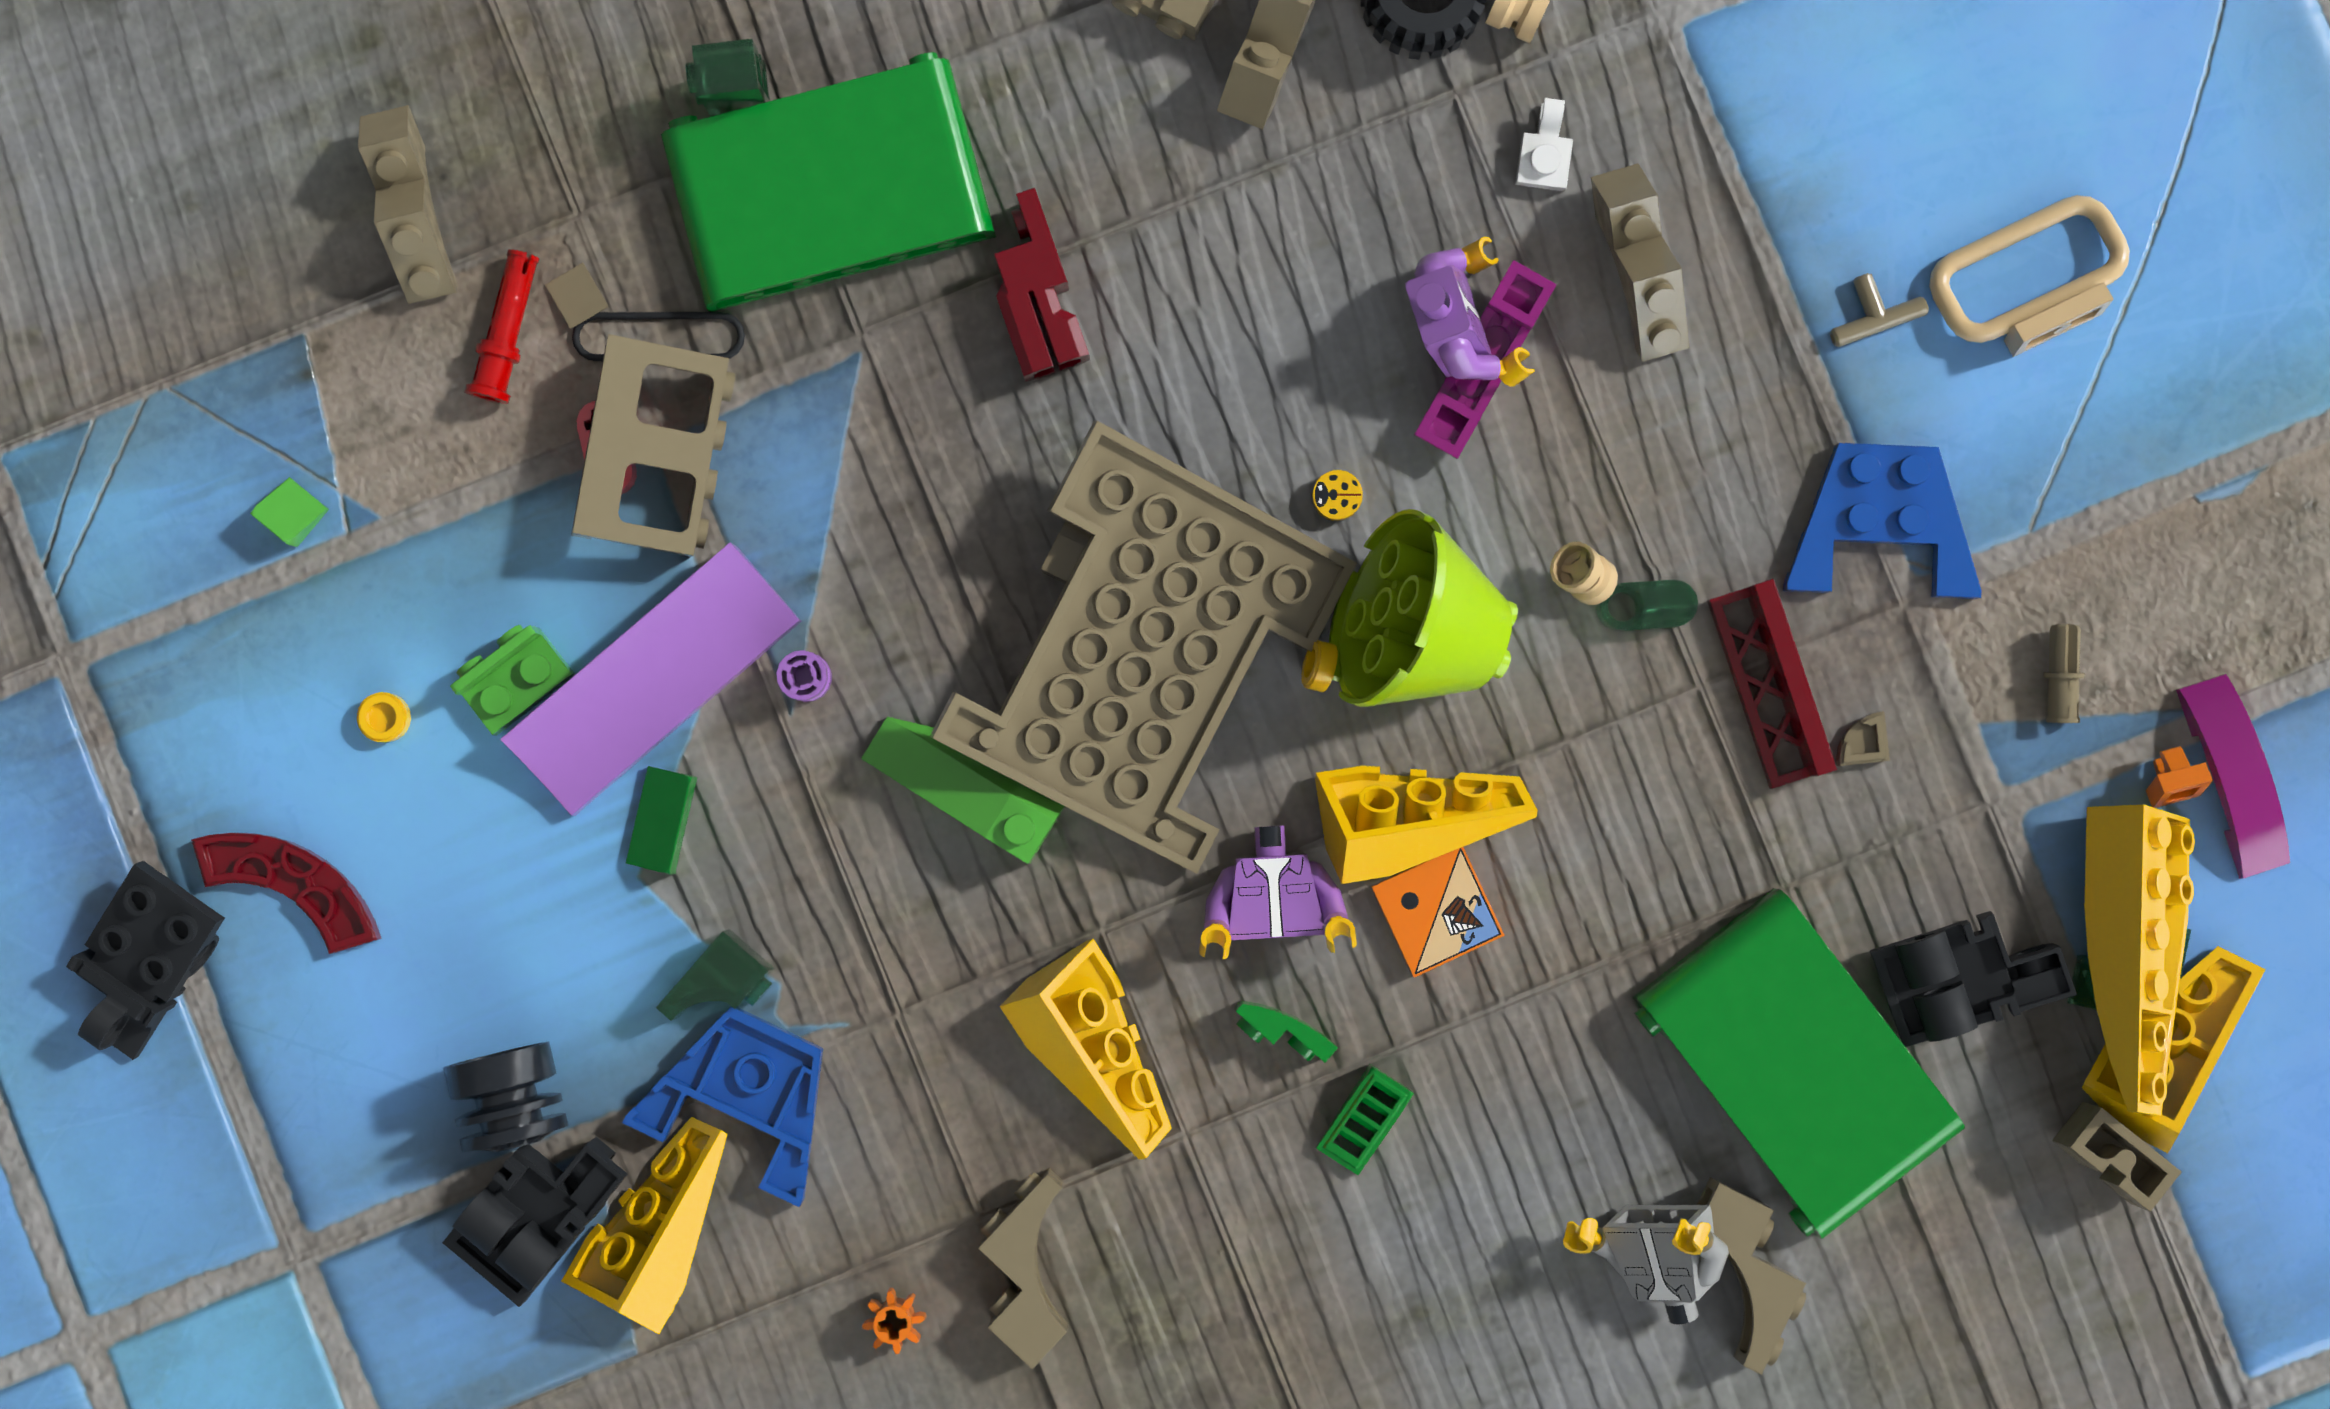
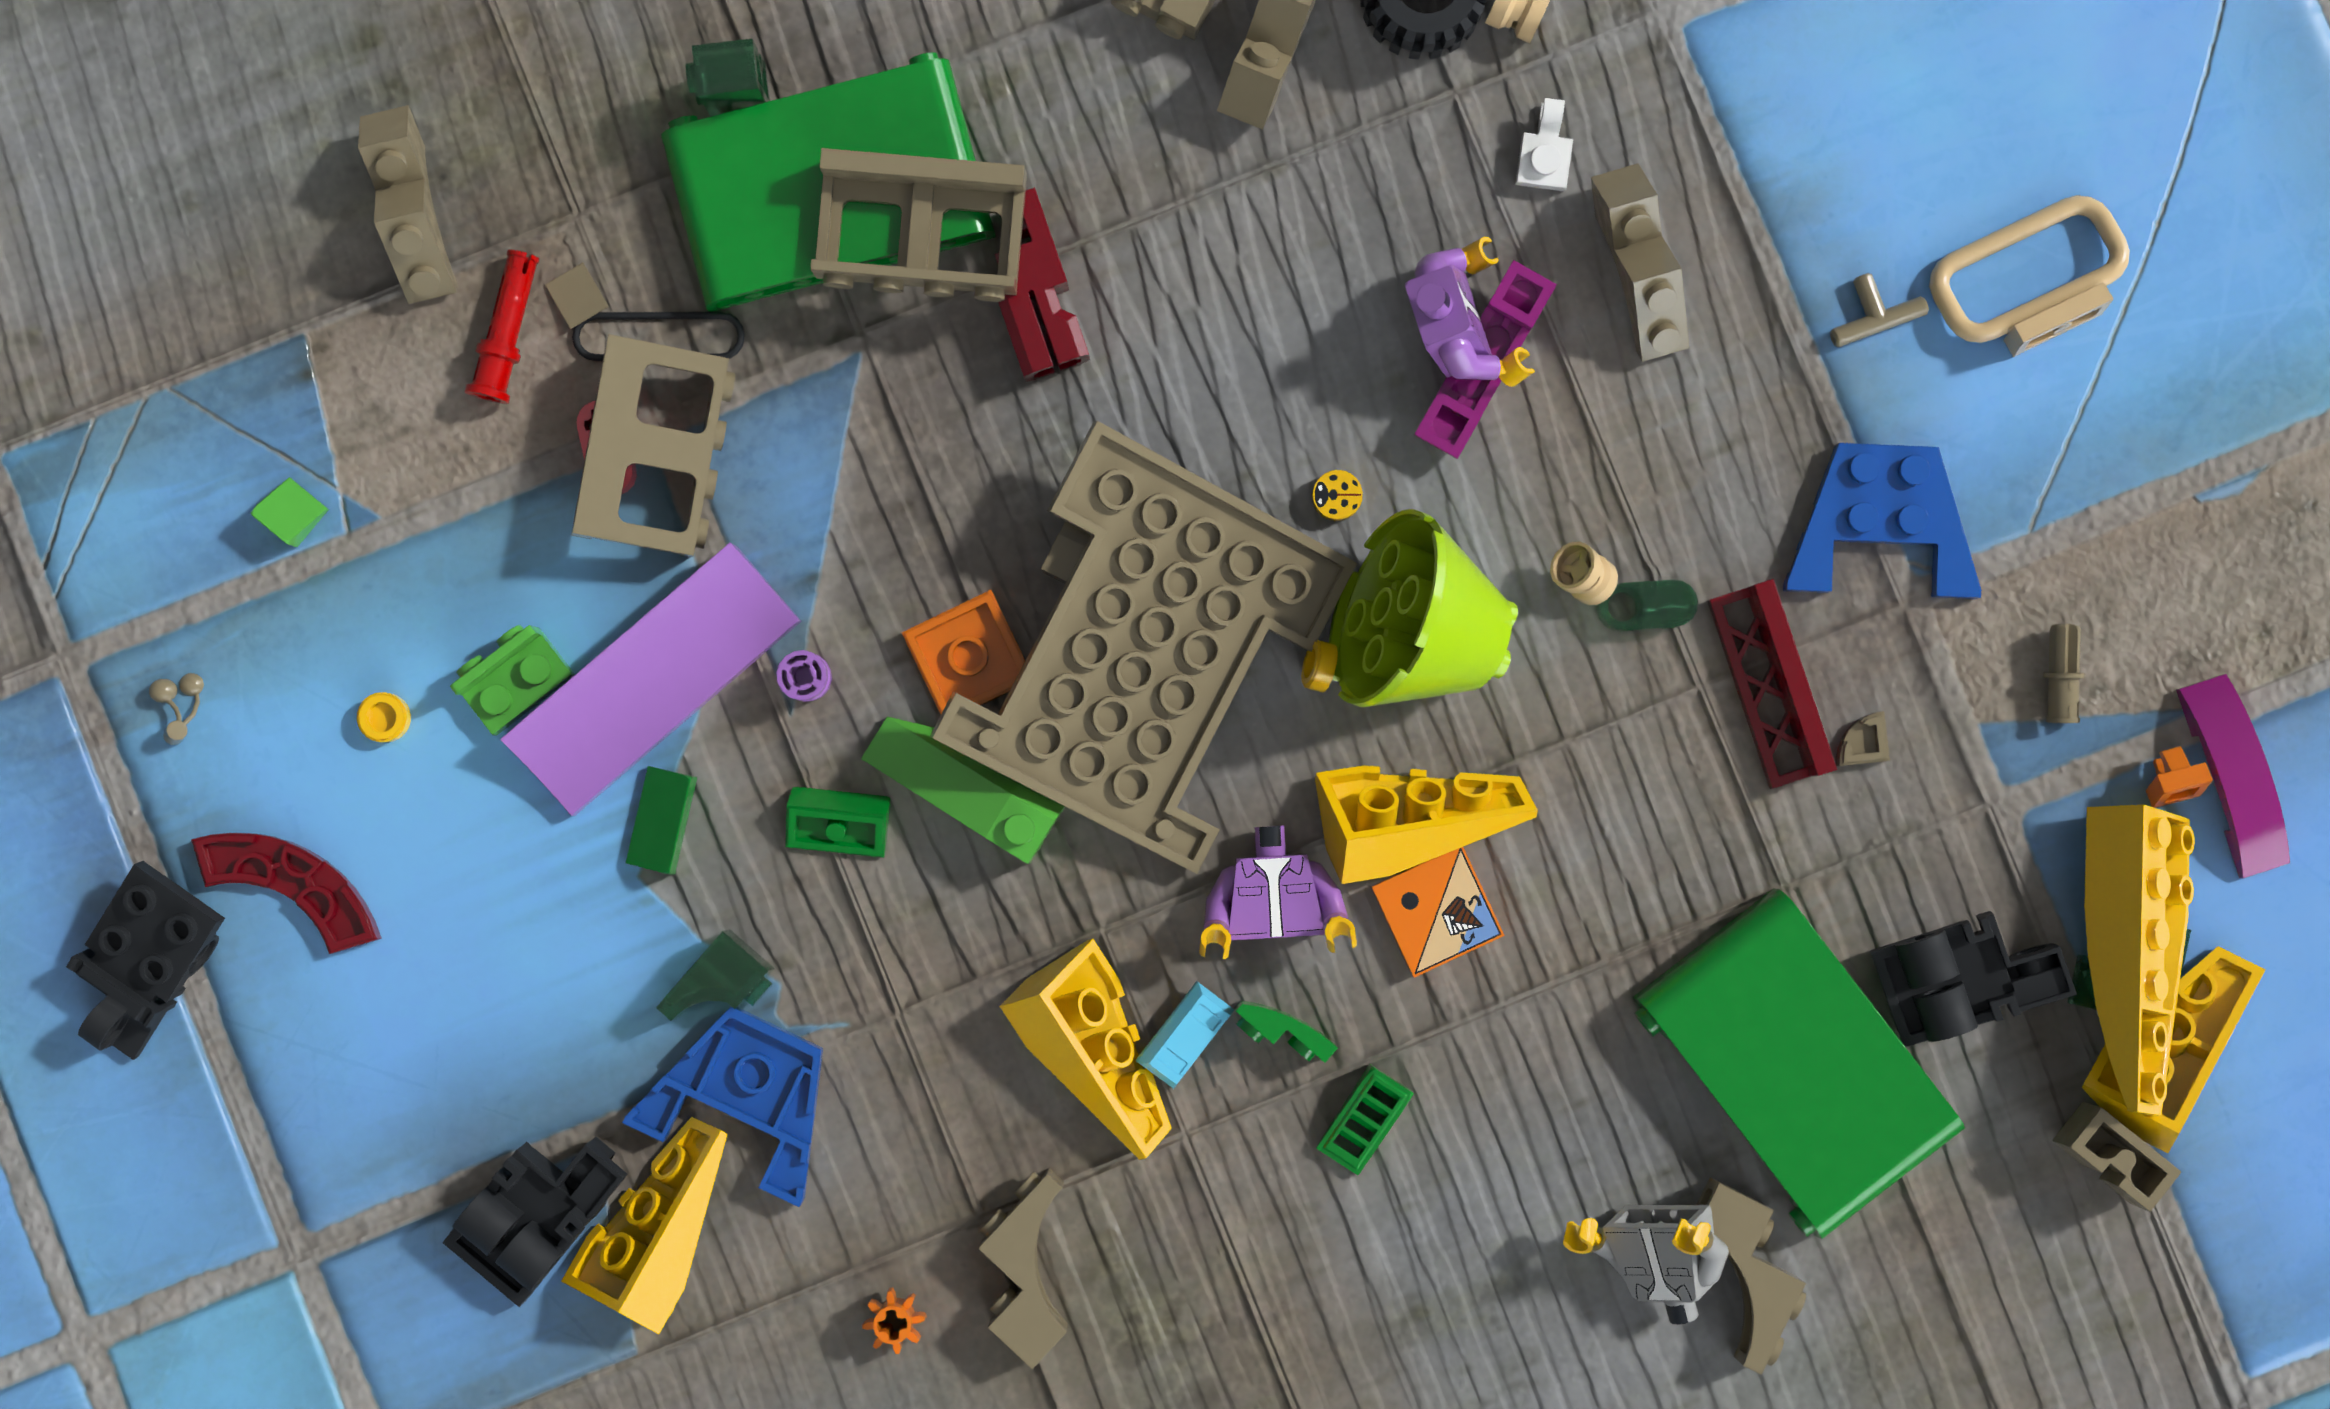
black wheel [443,1041,568,1152] -> none
none -> dark tan piece [149,673,204,745]
none -> green slope [785,787,891,858]
none -> dark tan window [811,148,1027,302]
none -> orange tile [901,590,1026,714]
none -> medium azure tile [1136,981,1234,1089]

